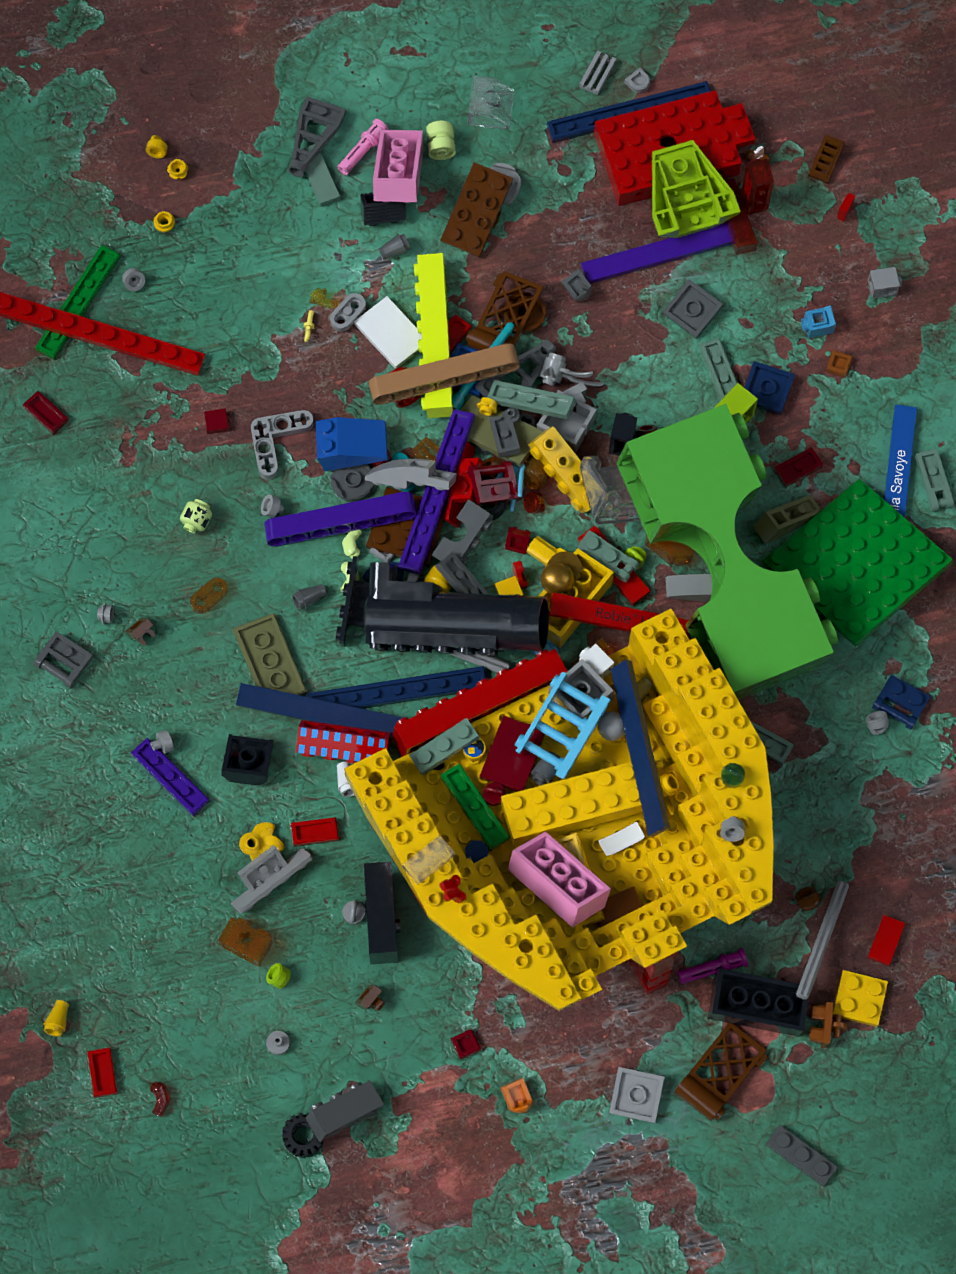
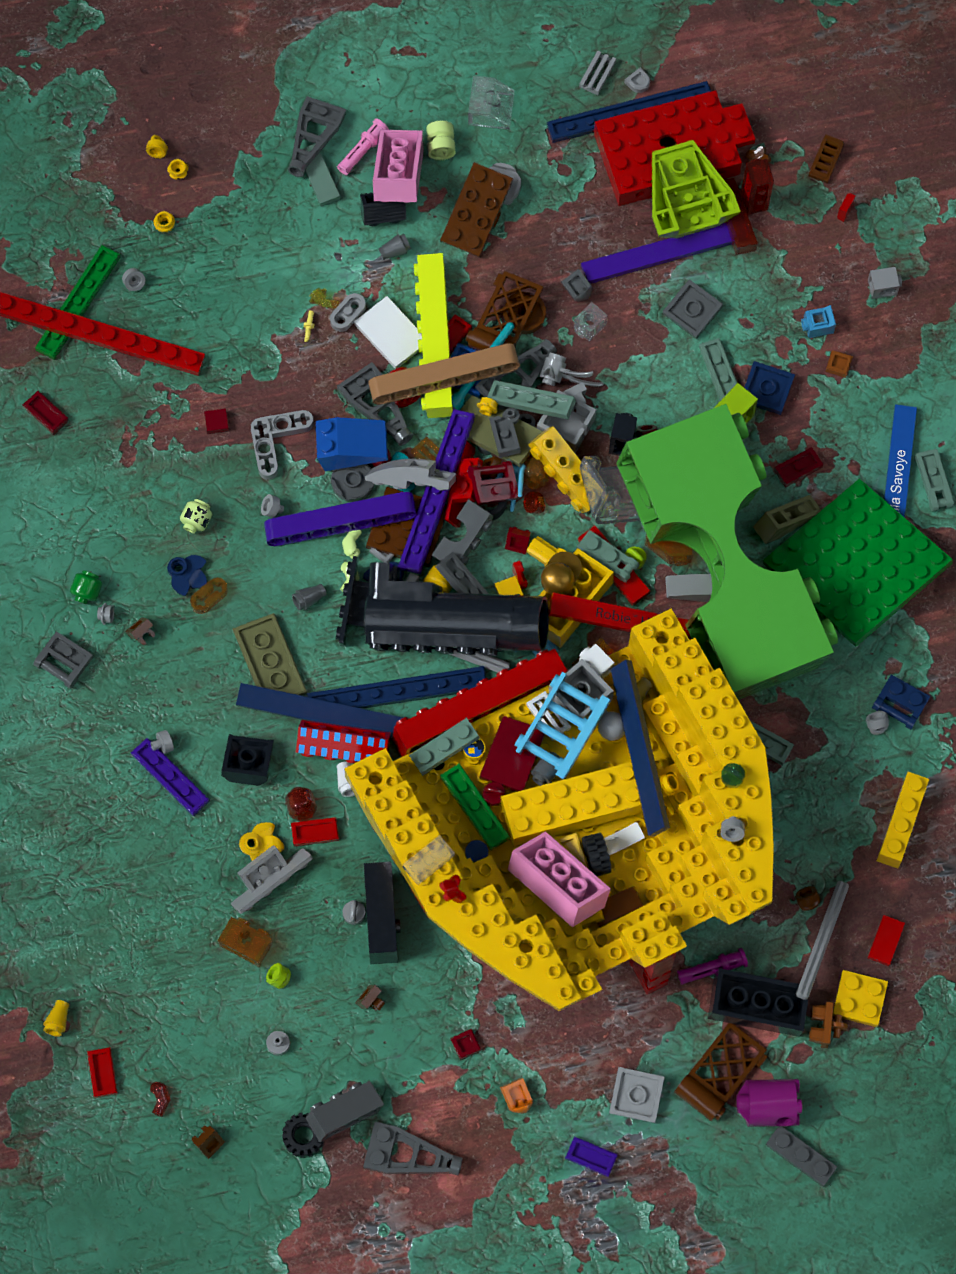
none -> green head [70,570,102,605]
none -> dark blue plate [167,555,207,596]
none -> reddish brown tile [191,1125,225,1159]
none -> clear red head [285,787,317,822]
none -> dark grey plate [337,362,413,446]
none -> dark grey plate [363,1122,463,1176]
none -> white tile [526,691,571,741]
none -> dark purple tile [565,1136,618,1178]
none -> clear brick [574,302,608,342]
none -> black tyre [582,833,612,876]
none -> magenta cylinder [737,1079,802,1127]
none -> yellow brick [876,772,929,869]

